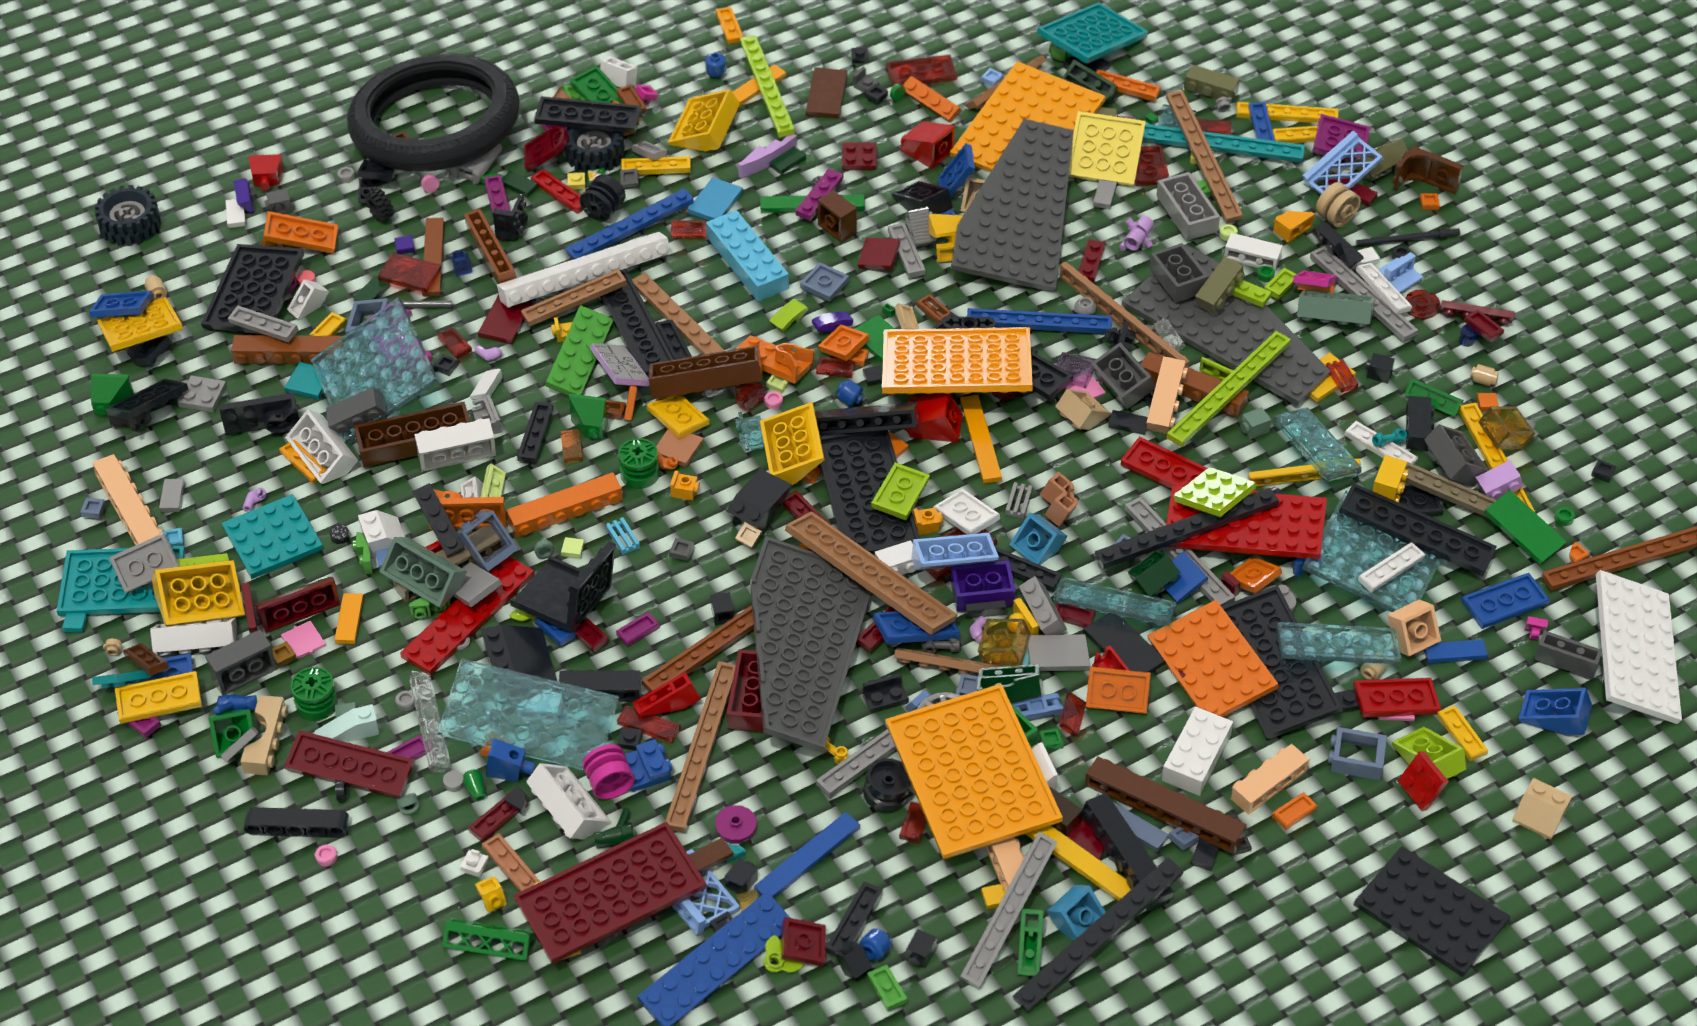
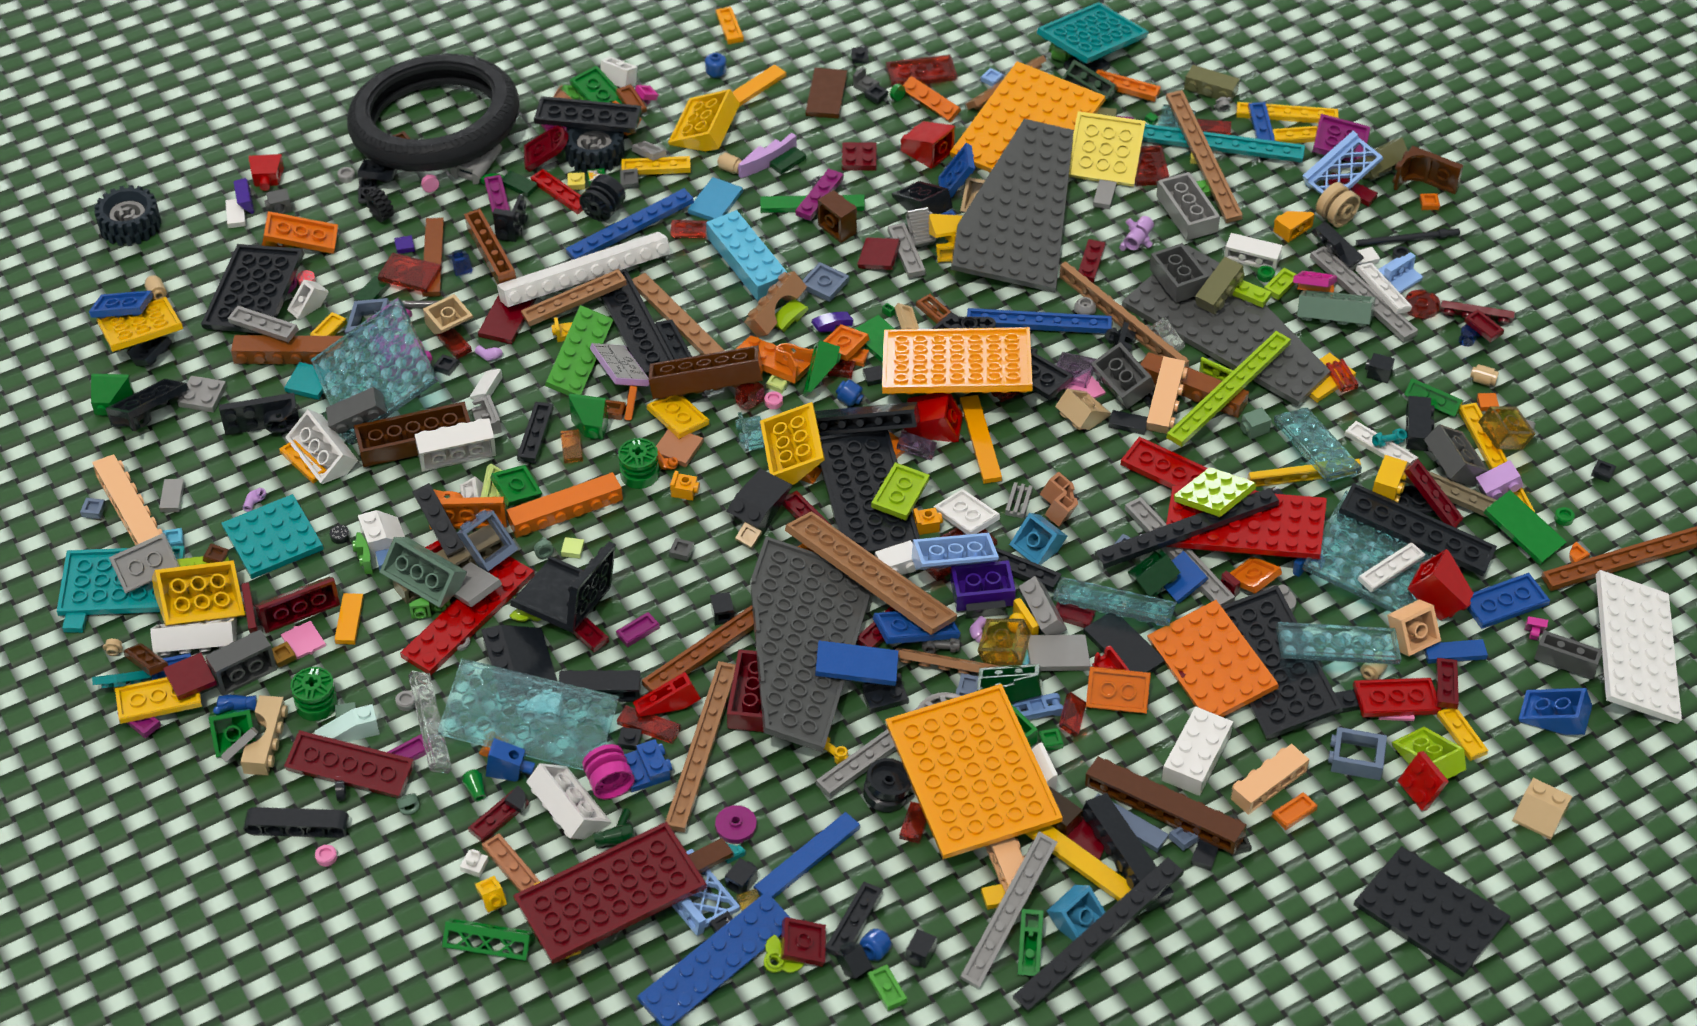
light grey tile [443,771,464,792] -> none
blue plate [535,618,576,647] -> none
medium azure tile [606,517,640,555] -> none
lime plate [740,35,795,138] -> none
medium blue tile [905,690,929,712] -> none
yellowish green tile [1219,224,1237,241] -> none
none -> dark red tile [163,653,217,701]
none -> reddish brown tile [203,543,229,563]
none -> tan slope [423,294,473,334]
none -> green plate [490,465,542,507]
none -> tan brick [717,152,741,174]
none -> medium nougat arch [744,271,807,337]
none -> green slope [803,340,841,397]
none -> blue tile [815,640,898,686]
none -> plate [896,430,937,460]
none -> dark red plate [1404,458,1463,528]
none -> red slope [1408,549,1474,621]
none -> dark red plate [1436,658,1459,709]

